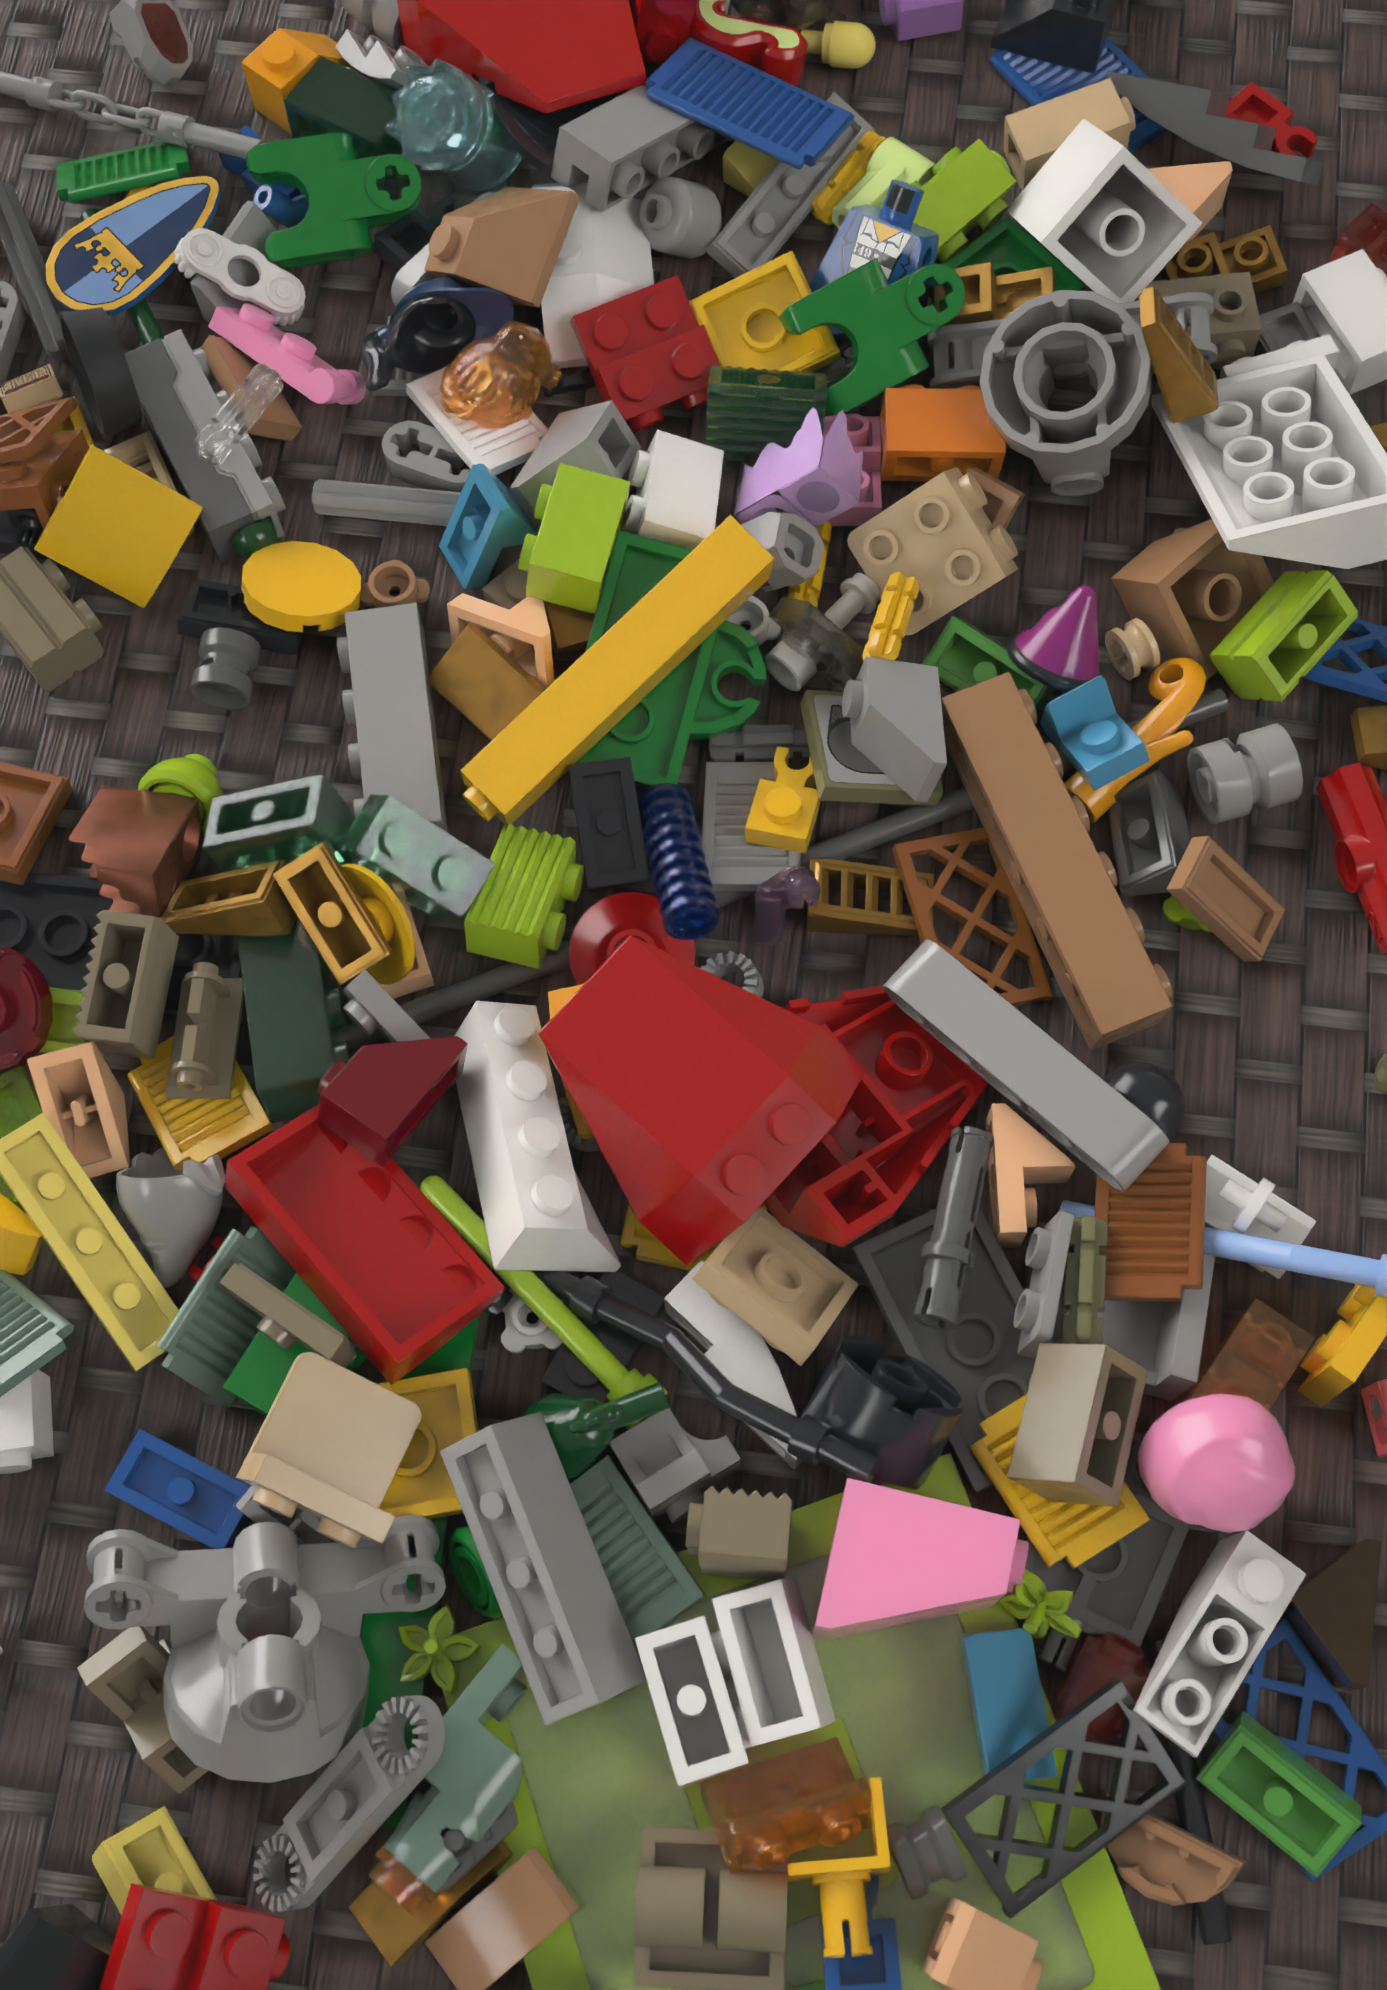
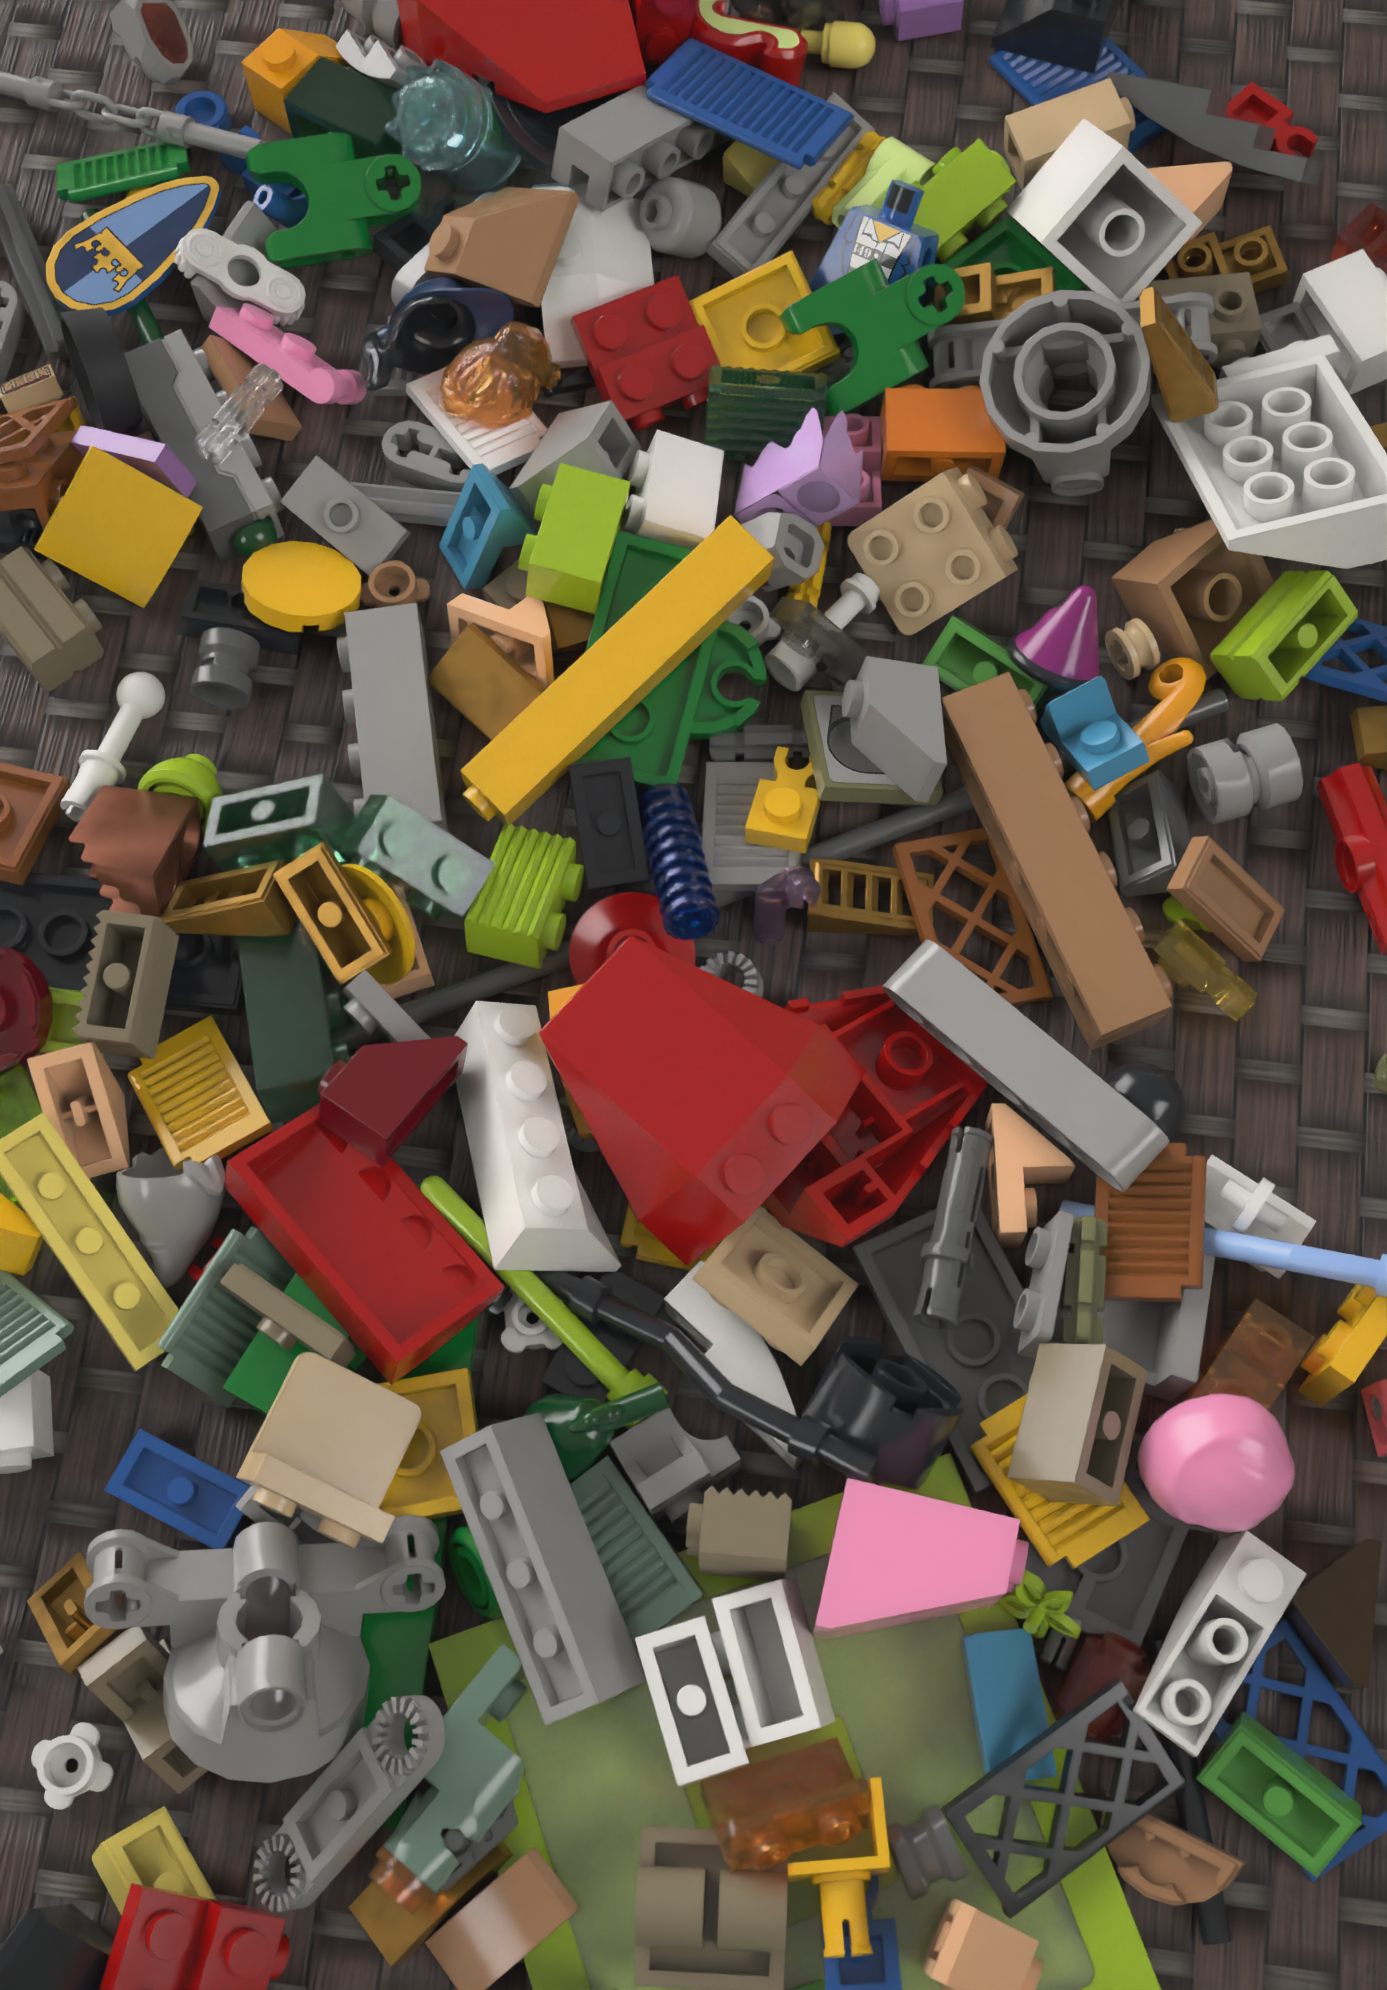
dark tan hinge [165,962,246,1099] -> none
lime plant [398,1605,481,1694] -> none
yellow axle [862,571,920,661] -> none
none -> pearl gold slope [27,1551,150,1677]
none -> white plate [31,1723,113,1809]
none -> white pin [60,672,165,823]
none -> medium lavender tile [71,426,197,498]
none -> blue tile [174,90,232,147]
none -> light grey plate [280,455,411,576]
none -> clear yellow plate [1154,919,1258,1022]

